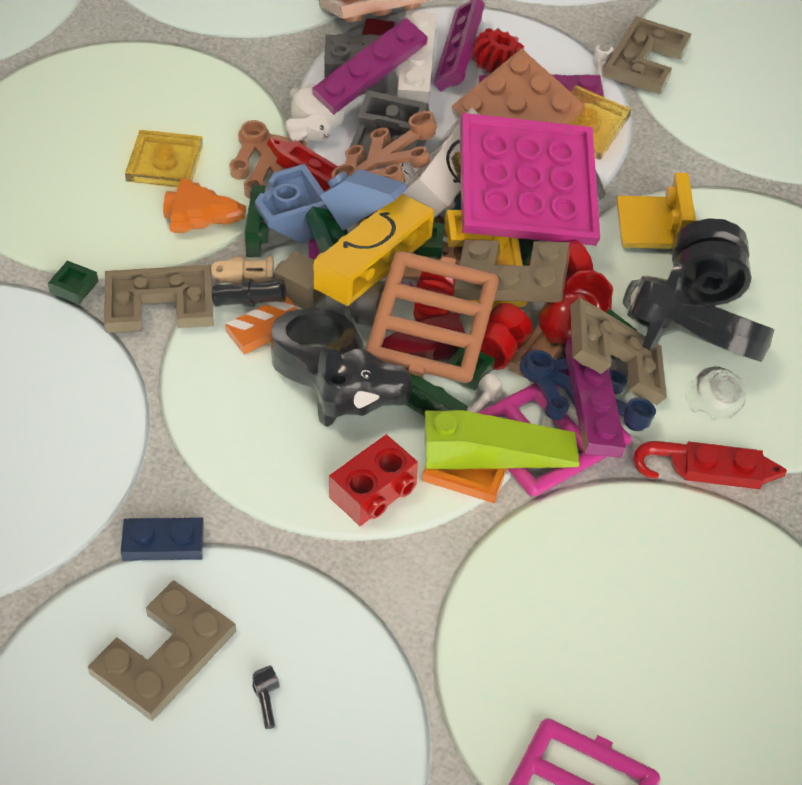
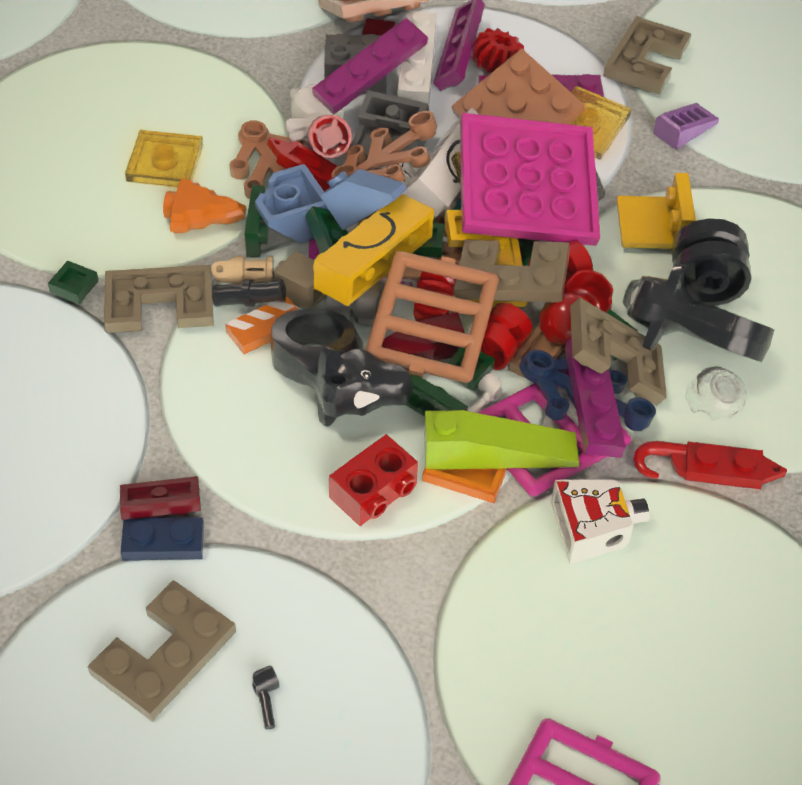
white hand [593,45,613,81] -> none
none -> dark red plate [120,476,201,520]
none -> wheel [307,114,352,158]
none -> white torso [551,480,649,564]
none -> medium lavender slope [653,103,719,150]

